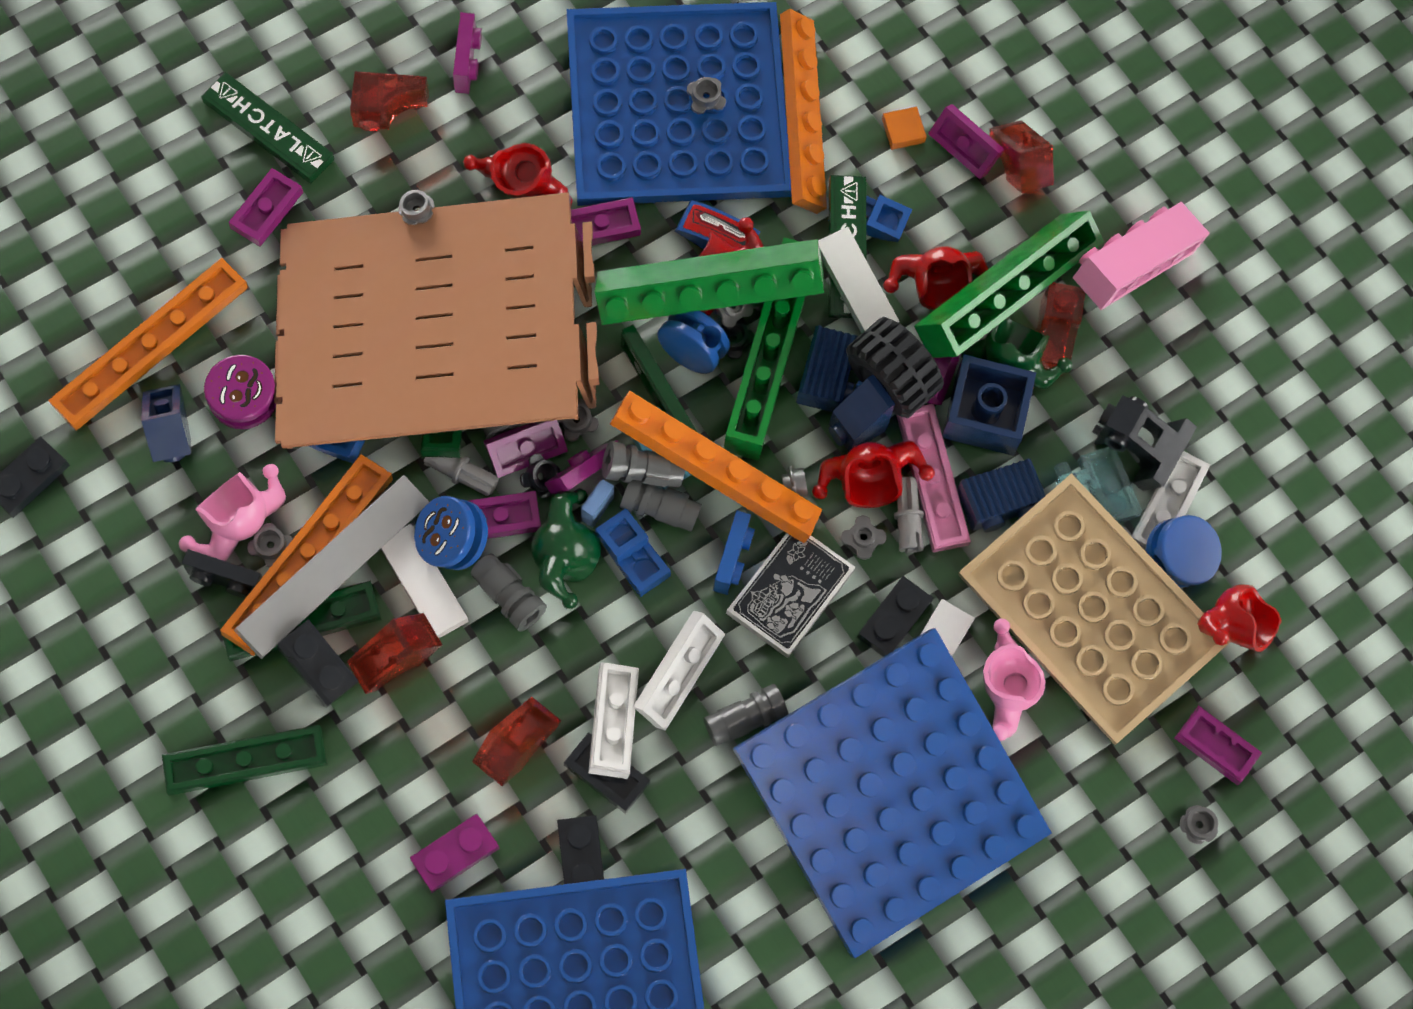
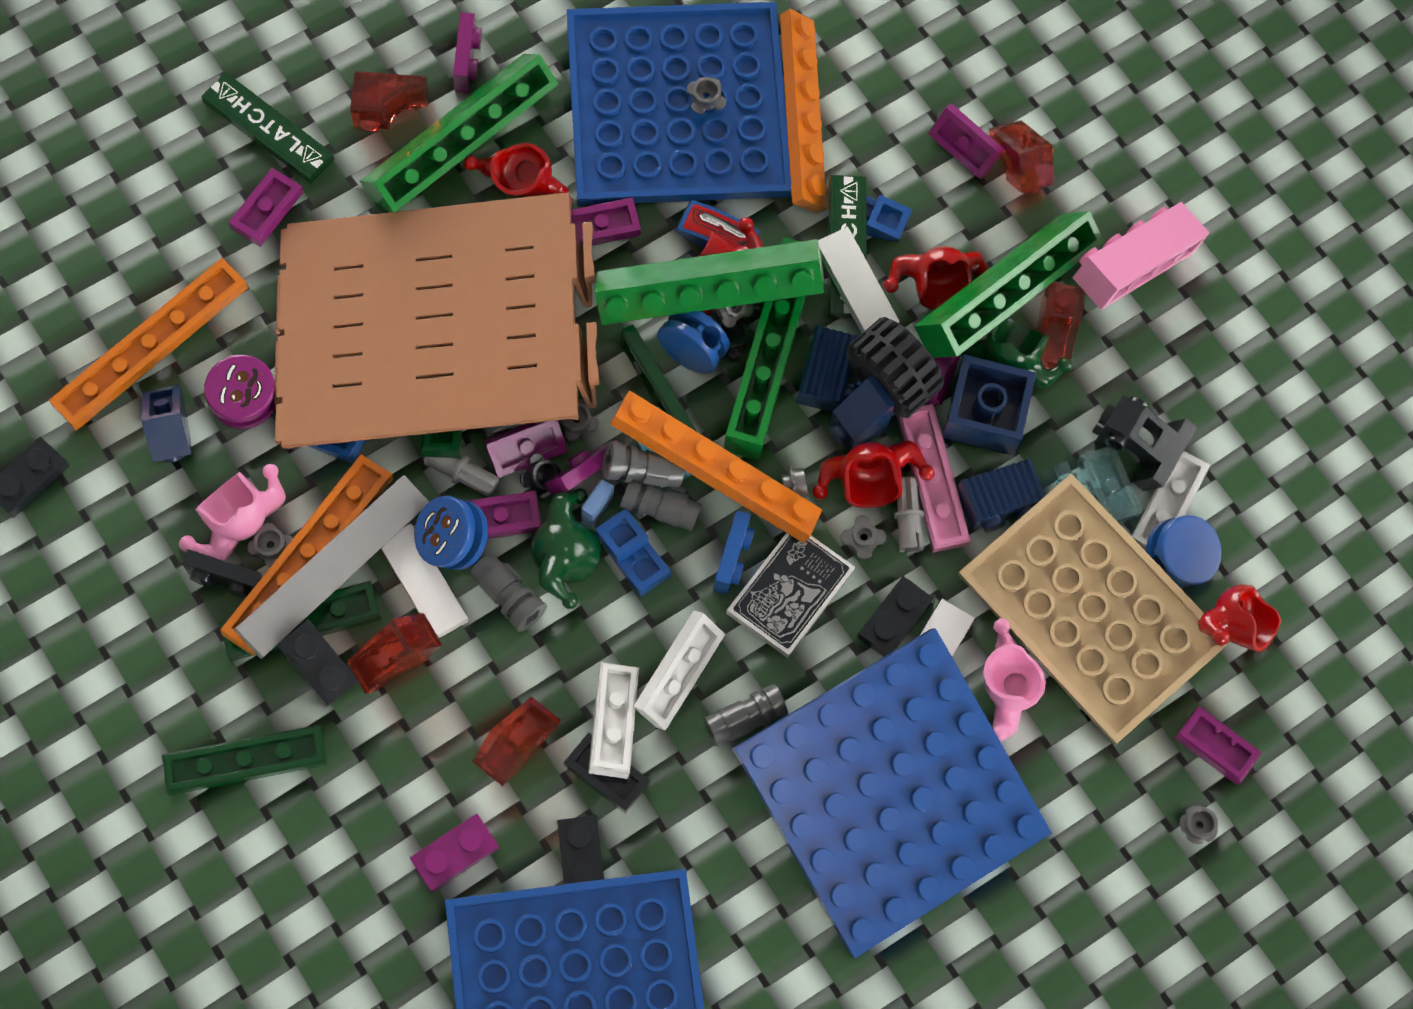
flat silver plate [399,190,435,225] -> none
orange tile [882,106,927,150] -> none
none -> green brick [360,54,559,213]

